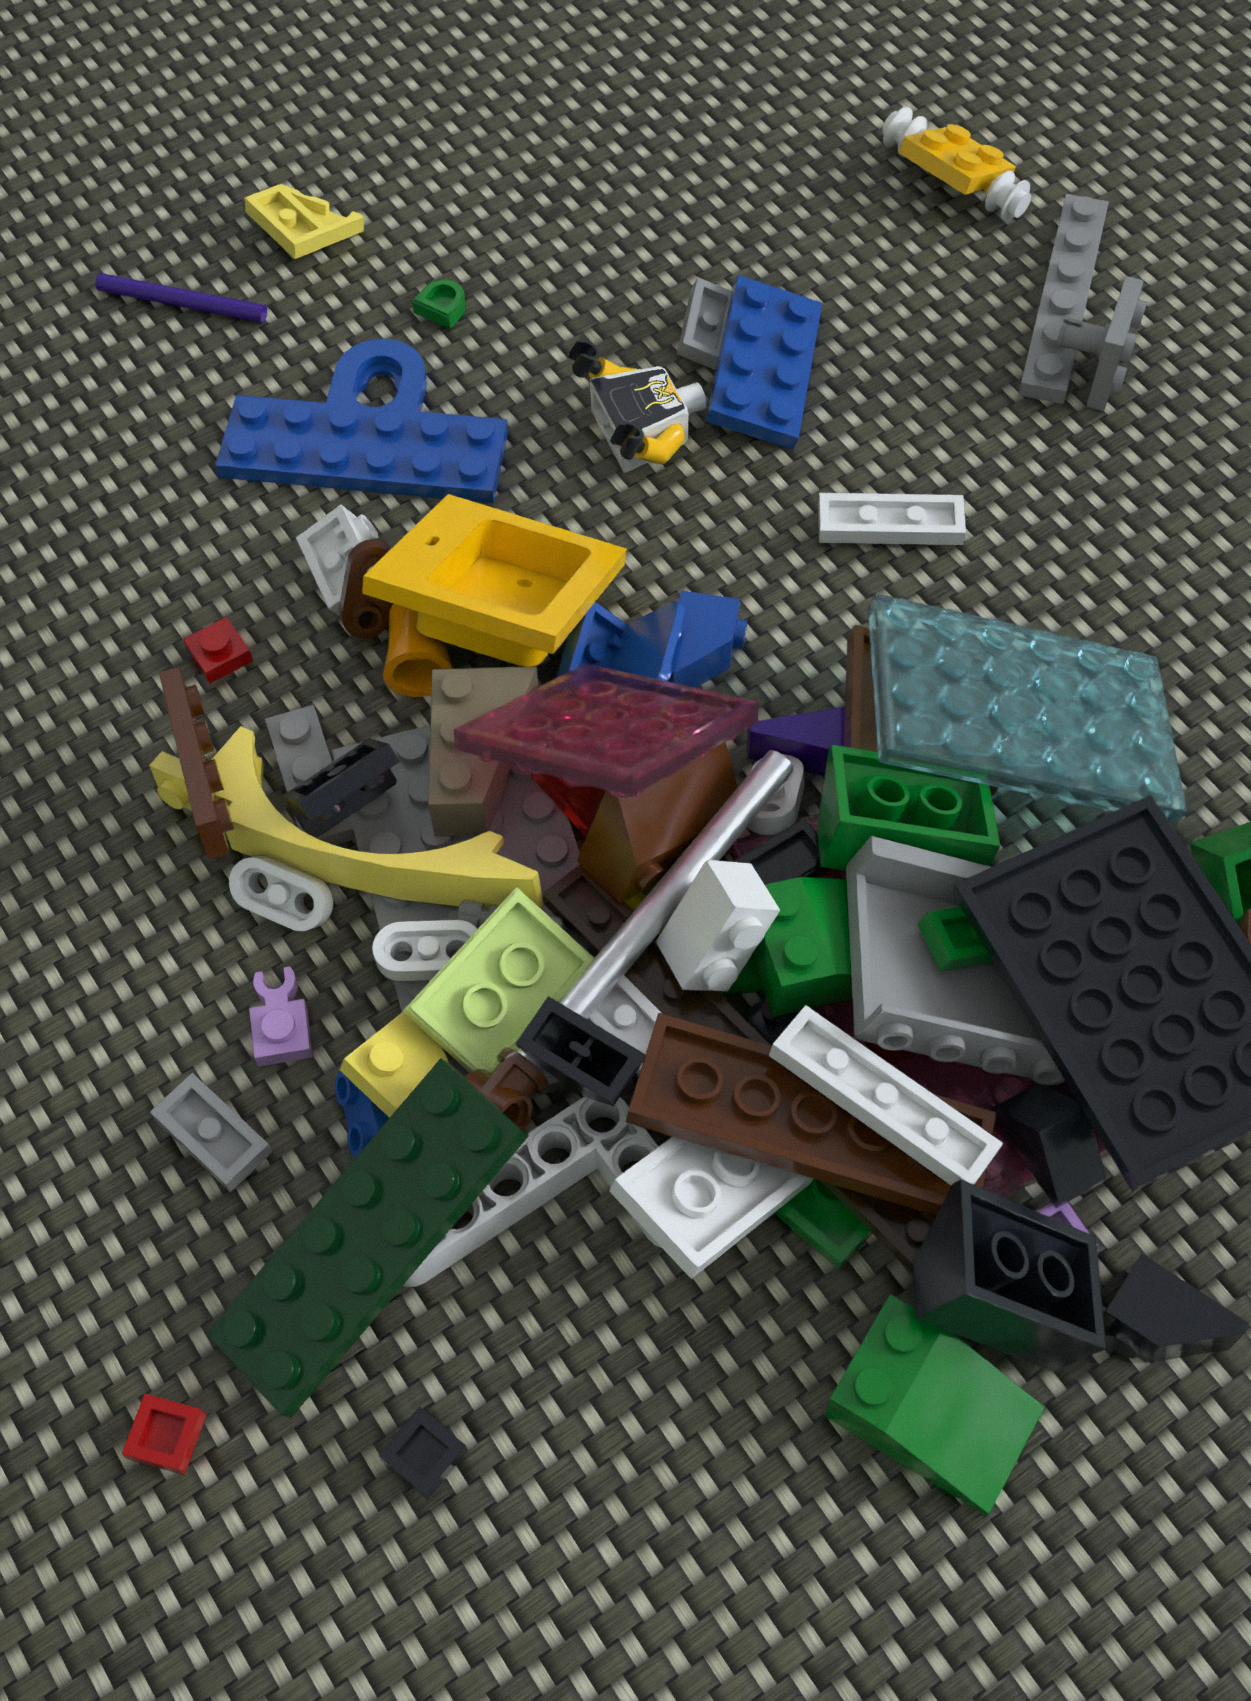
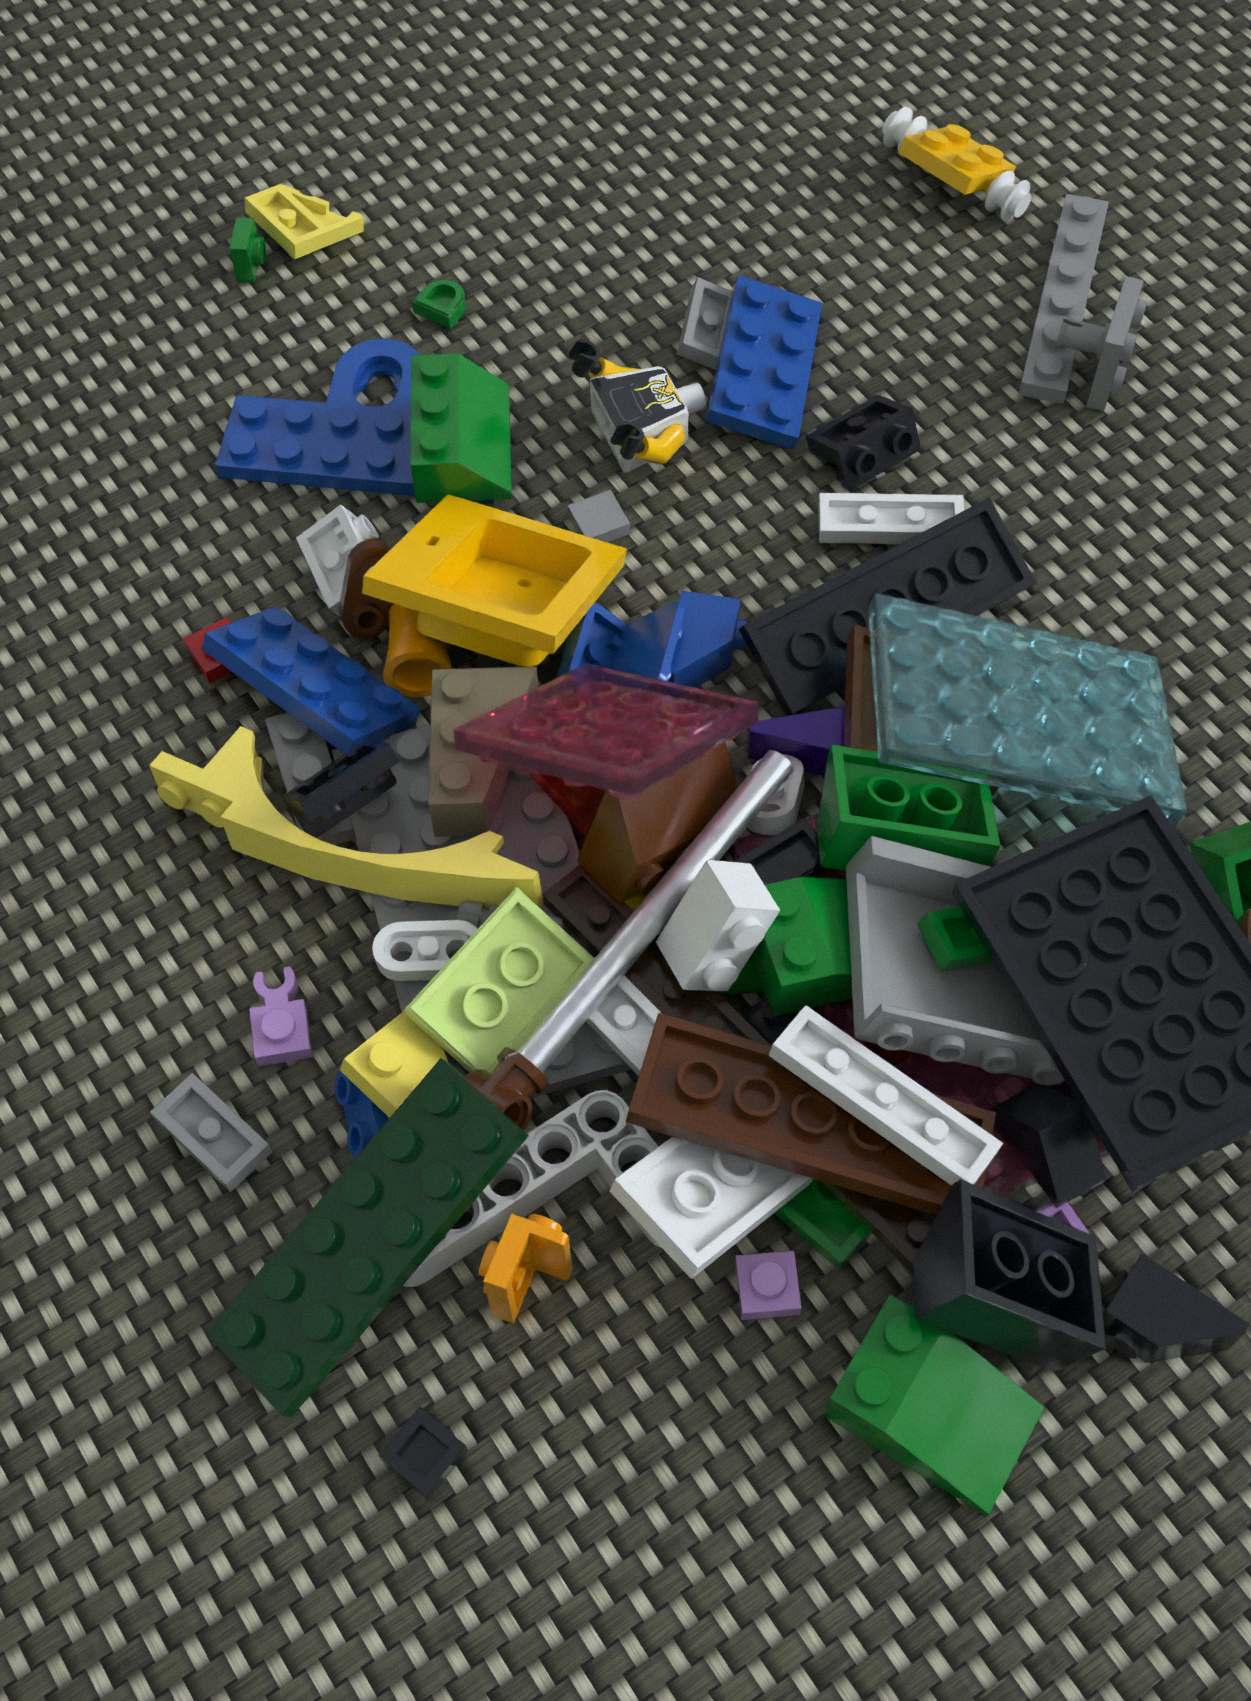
dark purple bar [95,273,267,323] -> none
red plate [122,1394,207,1476] -> none
reddish brown plate [159,667,234,859] -> none
white plate [229,855,333,931] -> none
black slope [515,996,646,1106] -> none
none -> blue plate [202,606,420,754]
none -> green plate [229,217,266,282]
none -> green slope [410,353,512,503]
none -> light orange bracket [479,1213,573,1324]
none -> light grey tile [567,490,630,543]
none -> lavender plate [735,1251,802,1320]
none -> black plate [739,497,1037,716]
none -> black bracket [806,395,920,491]

